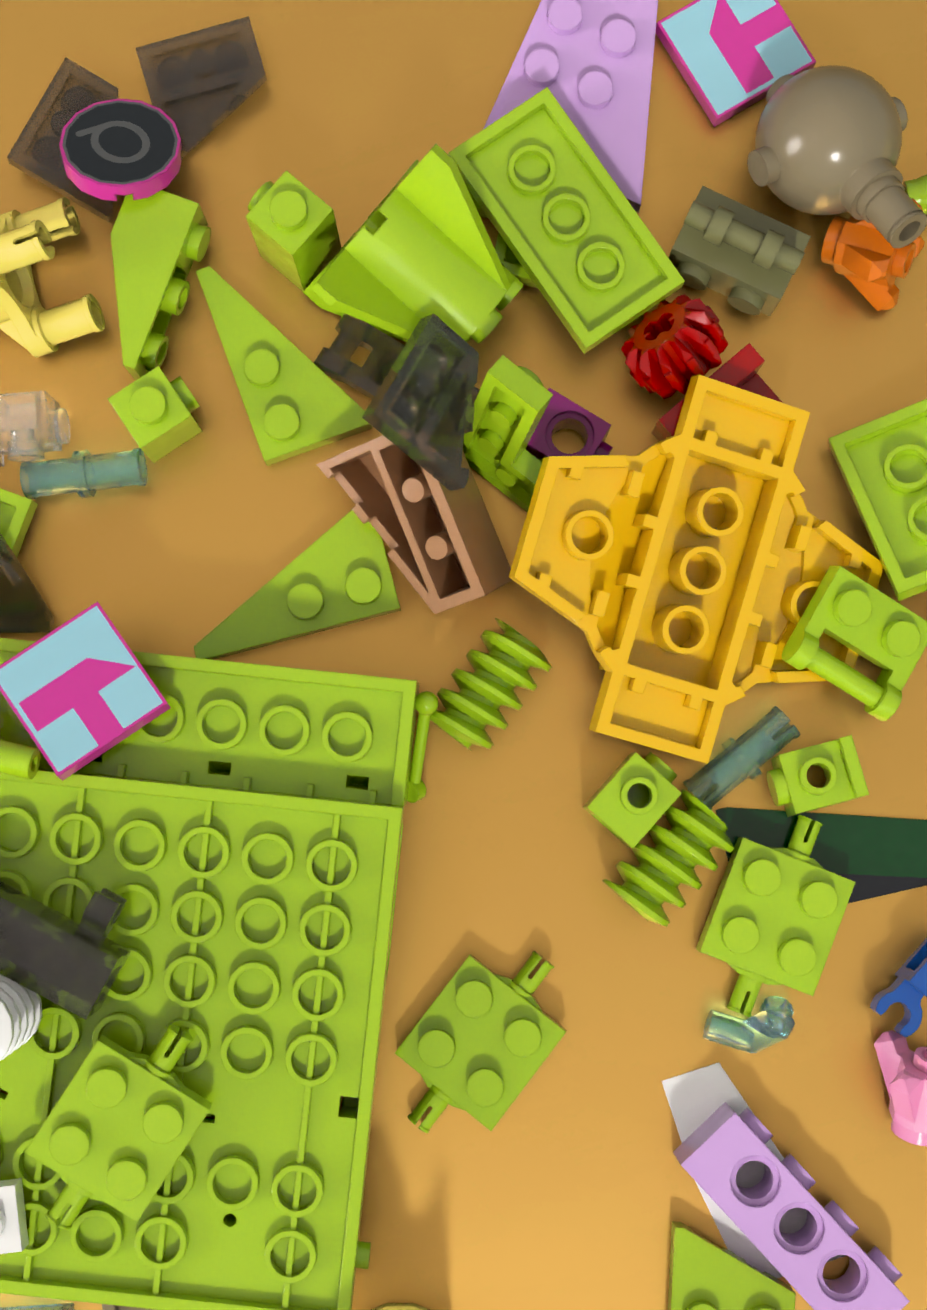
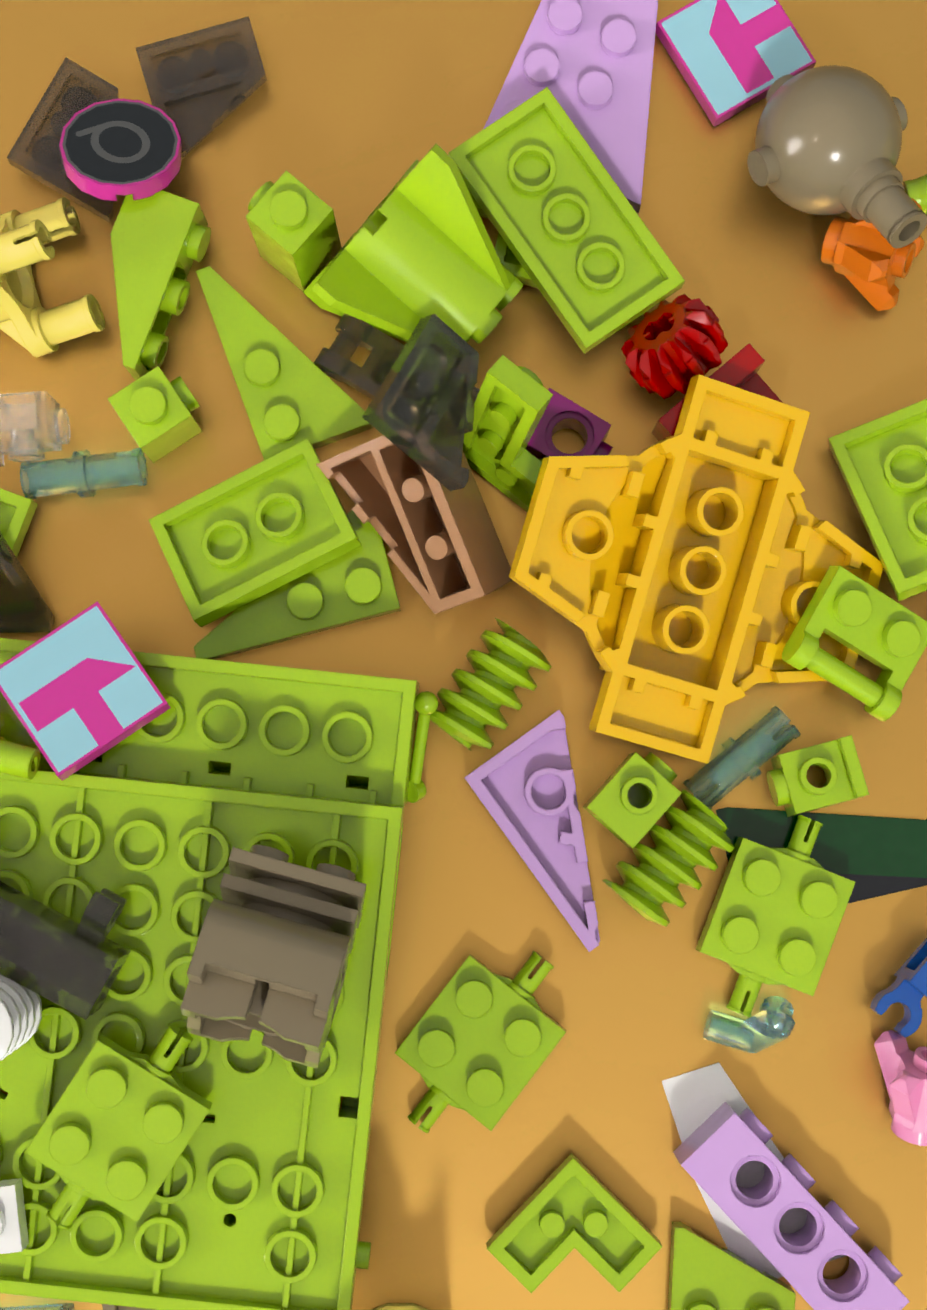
olive brick [669,186,811,316] -> none
none -> lime plate [149,438,362,627]
none -> dark tan piece [180,845,366,1069]
none -> lavender wing [464,710,600,952]
none -> lime plate [486,1153,662,1293]

